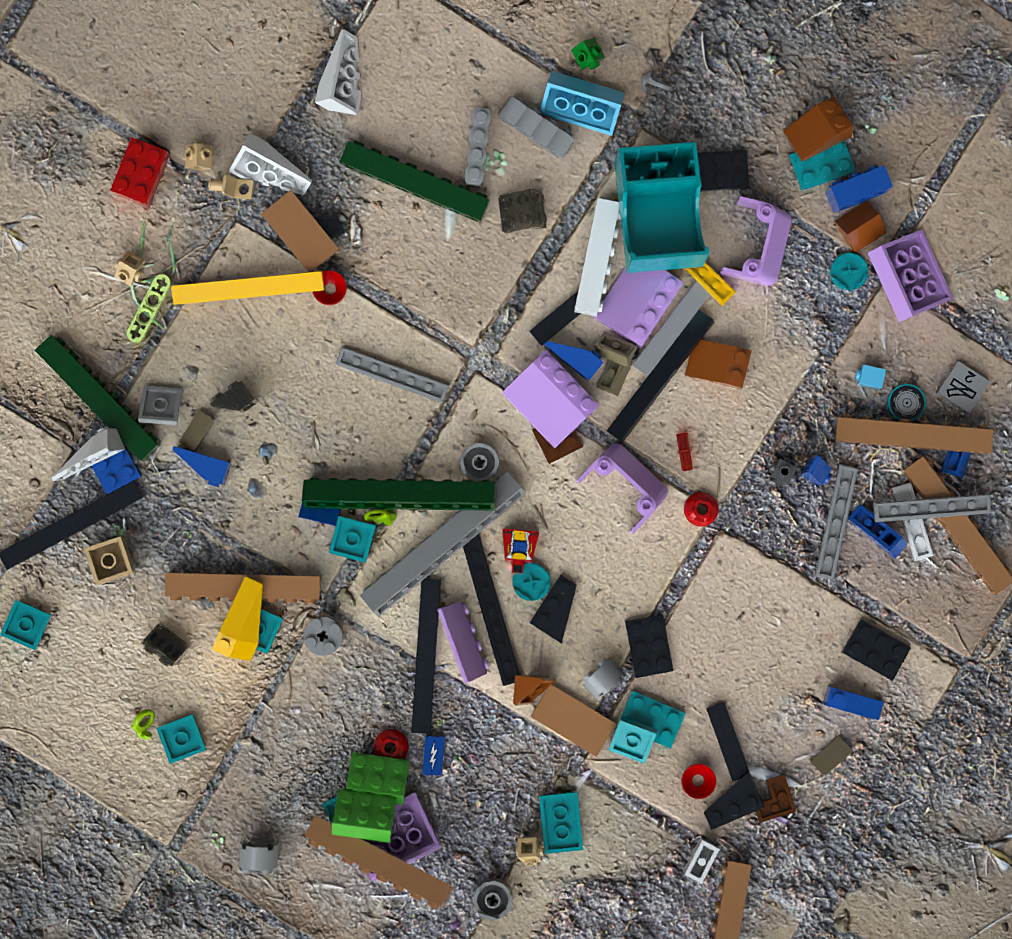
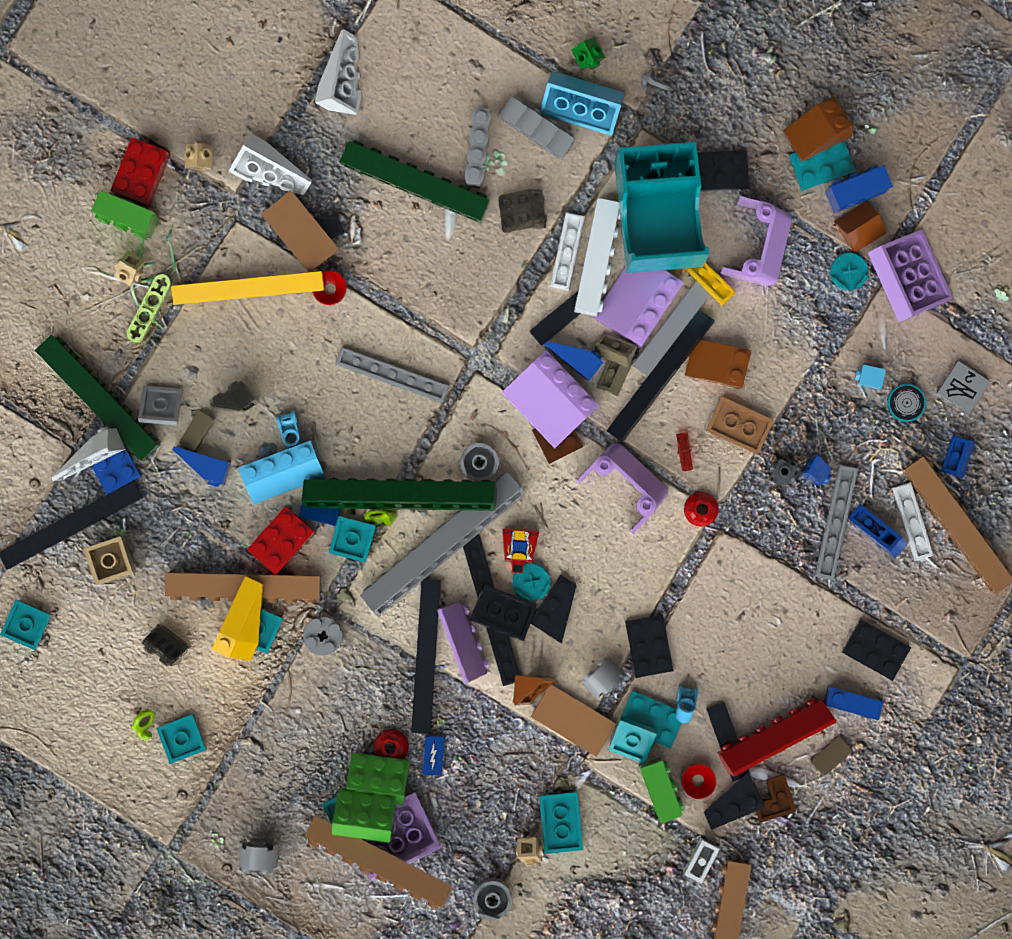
tan bracket [208,175,255,200] -> none
medium nougat brick [835,414,994,454] -> none
light grey tile [873,494,991,522] -> none
none -> bright green brick [91,190,159,239]
none -> medium azure slope [238,441,325,504]
none -> red brick [247,506,316,575]
none -> medium azure piece [276,410,301,448]
none -> black plate [470,584,537,641]
none -> white tile [550,212,585,291]
none -> bright green brick [638,757,685,824]
none -> medium azure piece [675,685,698,723]
none -> medium nougat plate [705,396,774,455]
none -> red slope [717,698,837,776]

